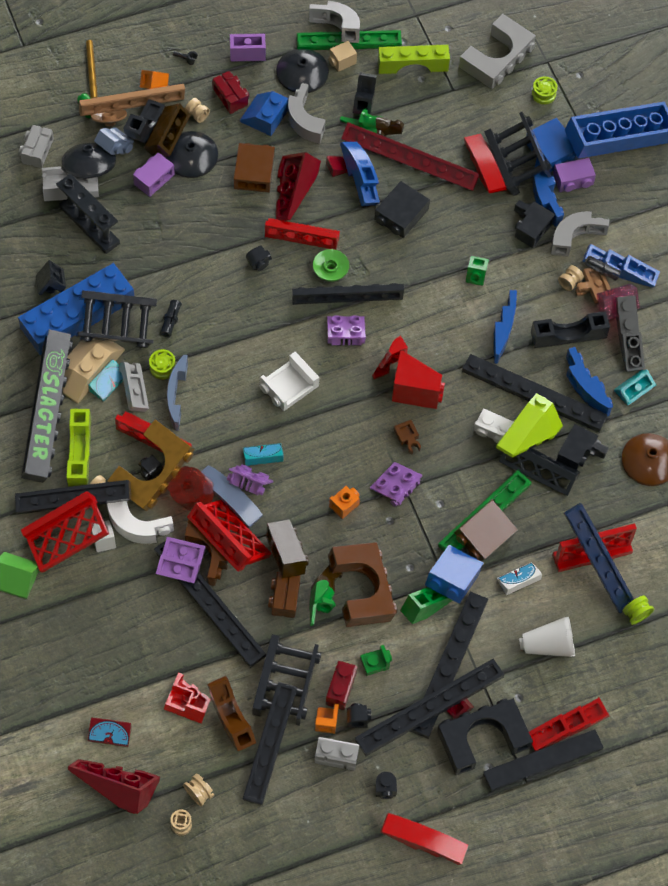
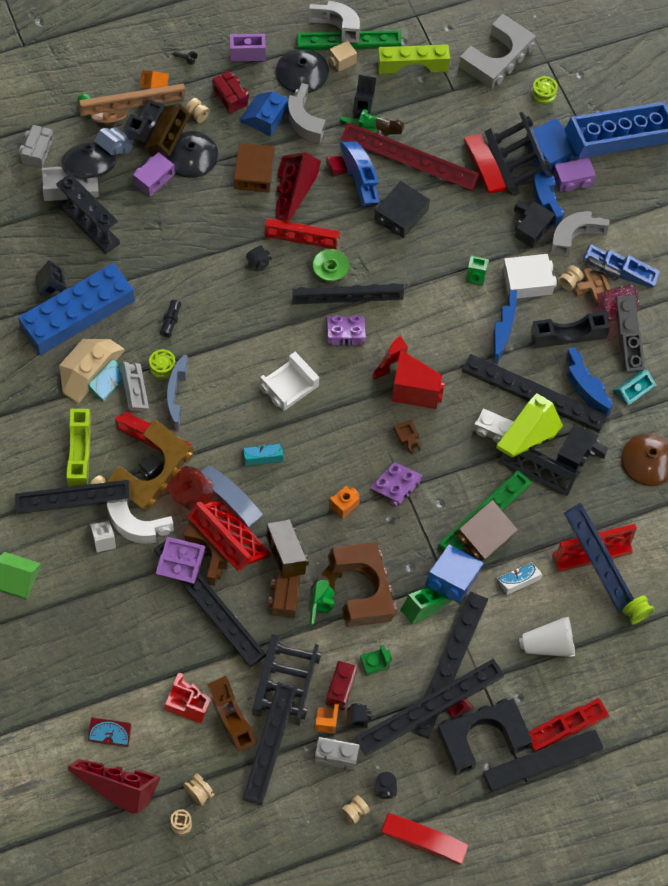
brick [21,329,73,483] -> none
red fence [21,491,109,573] -> none
black fence [76,290,157,348] -> none
pearl gold bar [86,40,98,98] -> none
medium lavender hinge [227,464,273,495] -> none
none -> tan wheel [341,795,370,825]
none -> white brick [503,254,557,298]

